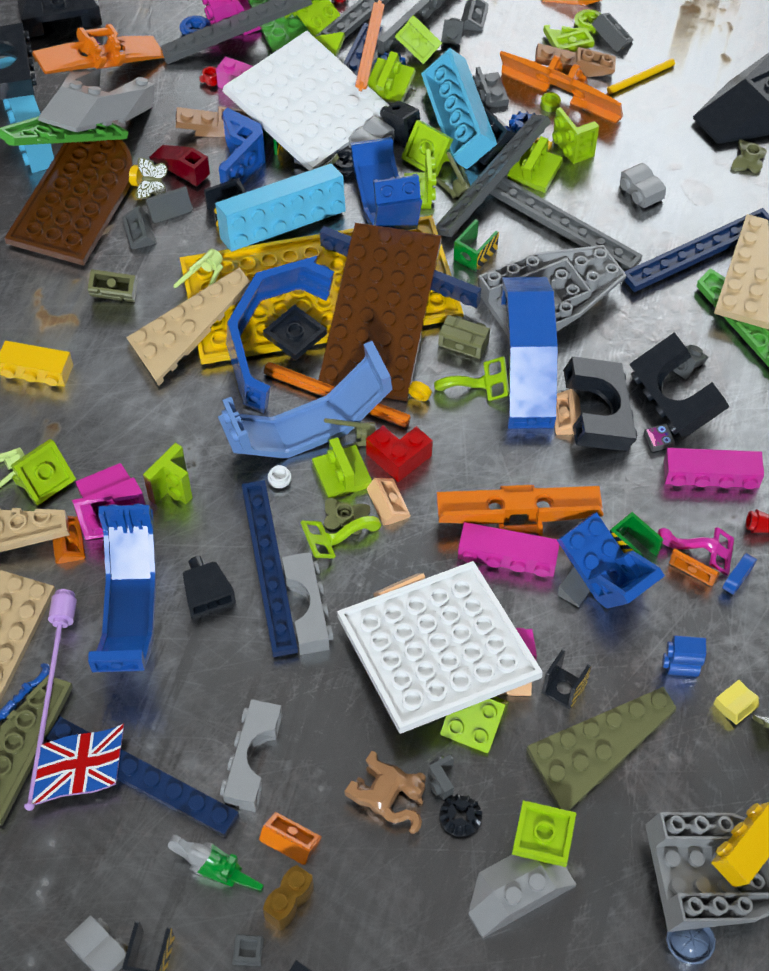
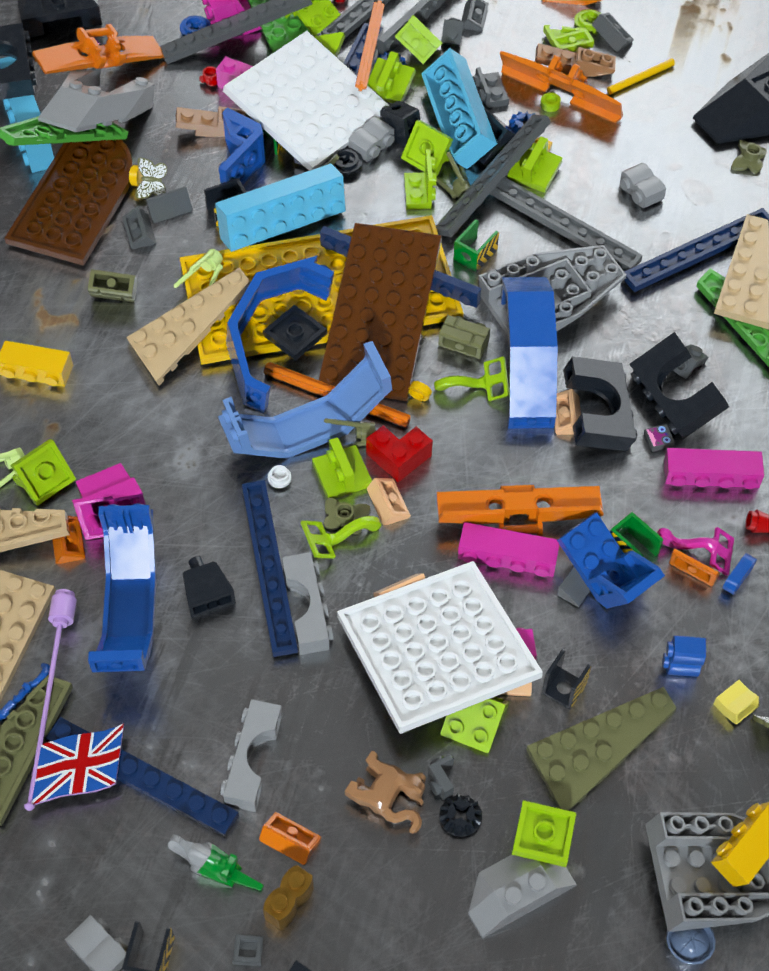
lime bracket [143,442,193,505] -> none
dark red slope [149,145,210,186] -> none
blue panel [350,137,422,230] -> none
lime bracket [552,107,599,164] -> none

